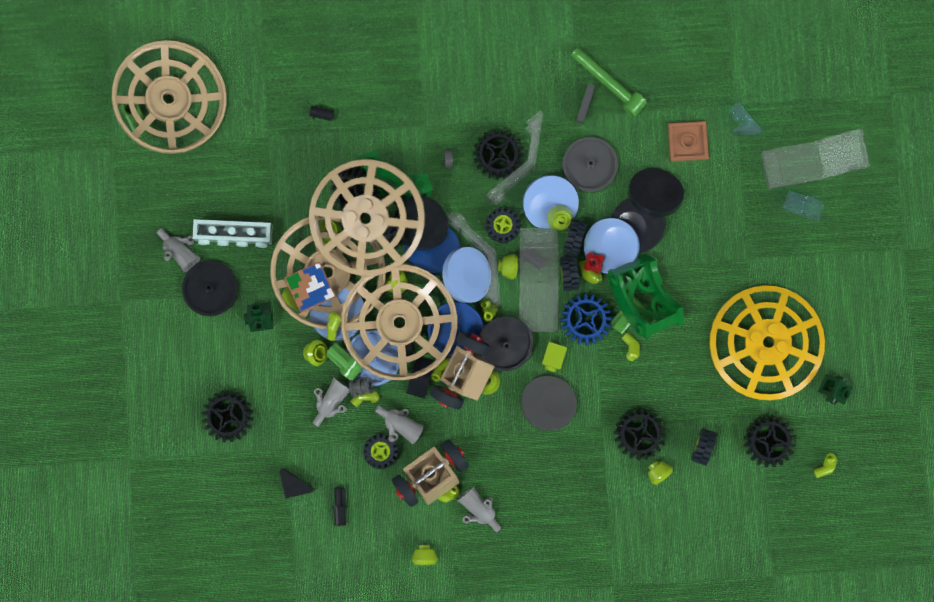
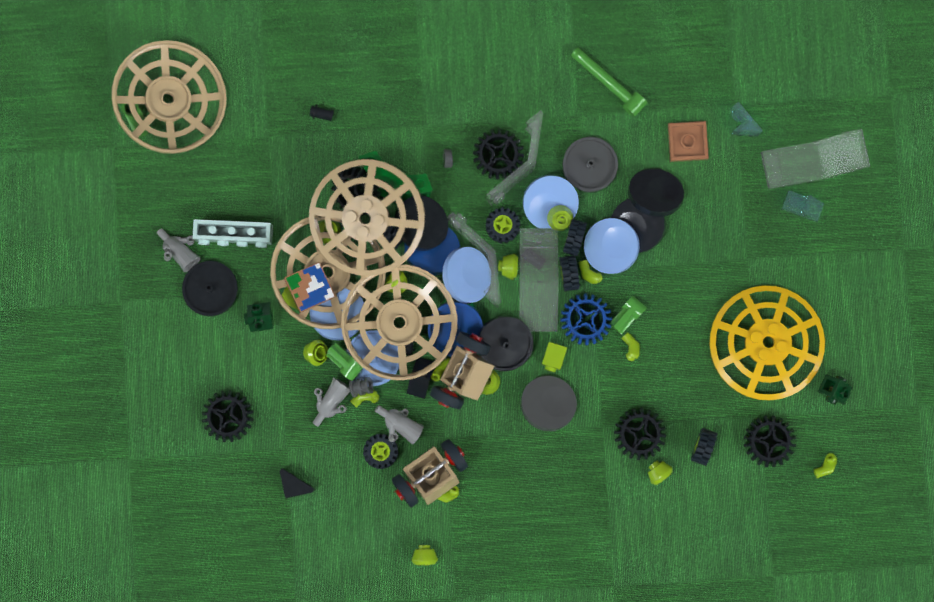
lime arm [327,311,341,341] -> none
black axle [332,487,348,526] -> none
light grey piece [457,486,502,532] -> none
lime arm [481,299,498,321] -> none
dark grey tile [576,84,595,125] -> none
red plate [584,252,605,273] -> none
green fence [608,254,685,340] -> none

